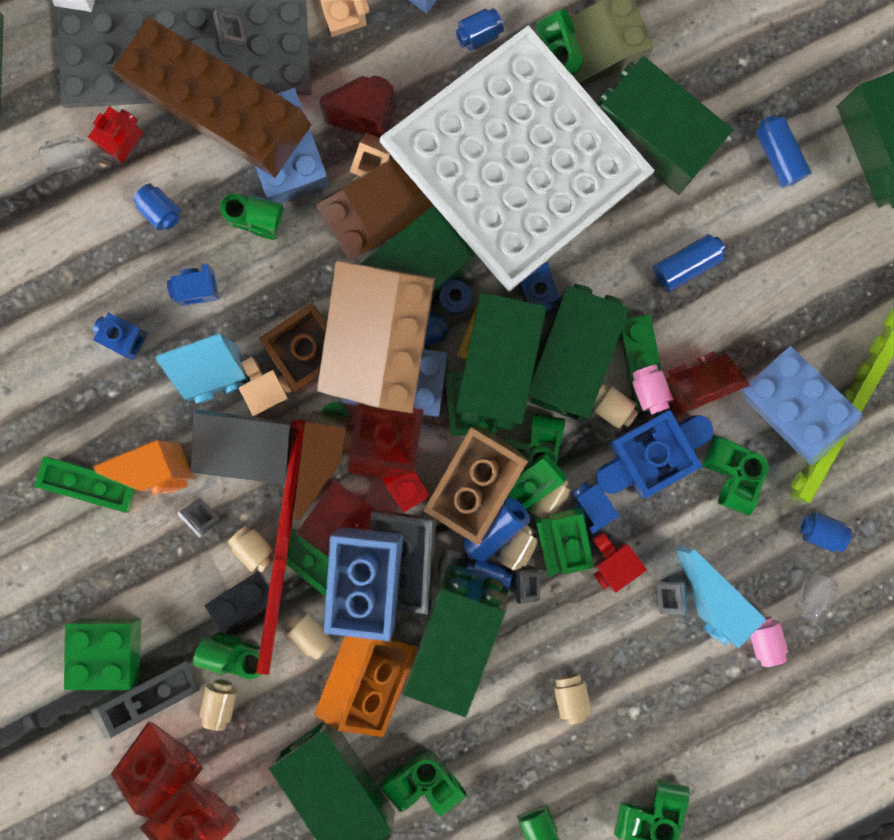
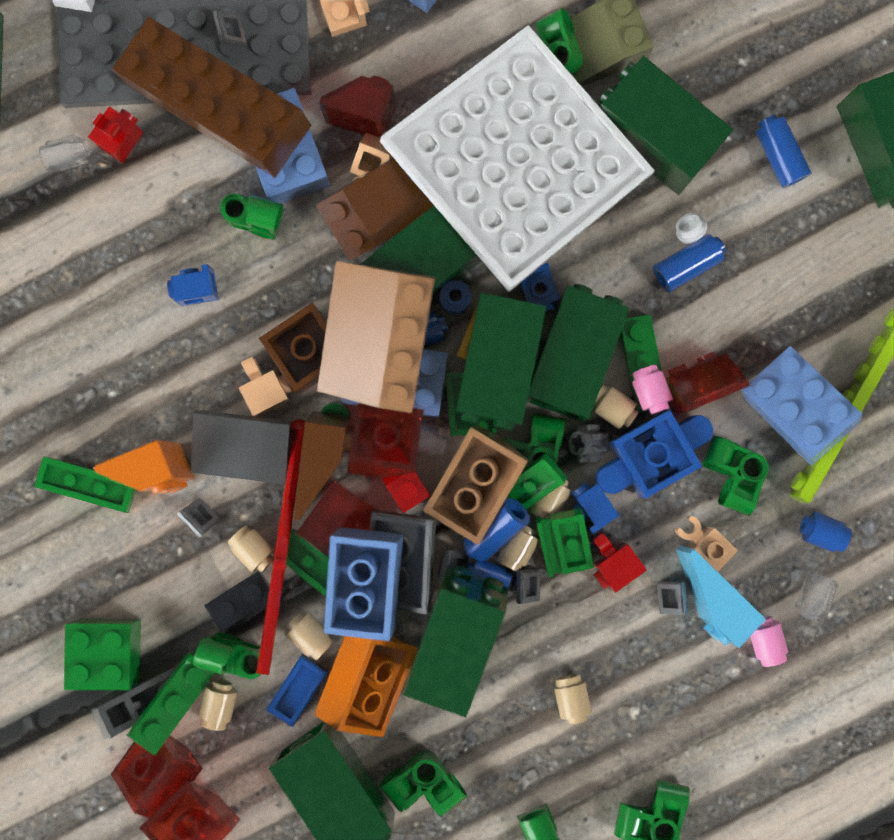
blue brick [92,312,148,361] -> none
blue brick [133,183,180,231] -> none
medium azure slope [156,334,251,405] -> none
blue brick [455,8,504,51] -> none
none -> green plate [126,653,215,756]
none -> blue tile [266,654,328,727]
none -> dark grey gear [569,424,608,462]
none -> light nougat brick [675,515,738,572]
none -> white plate [676,213,707,244]

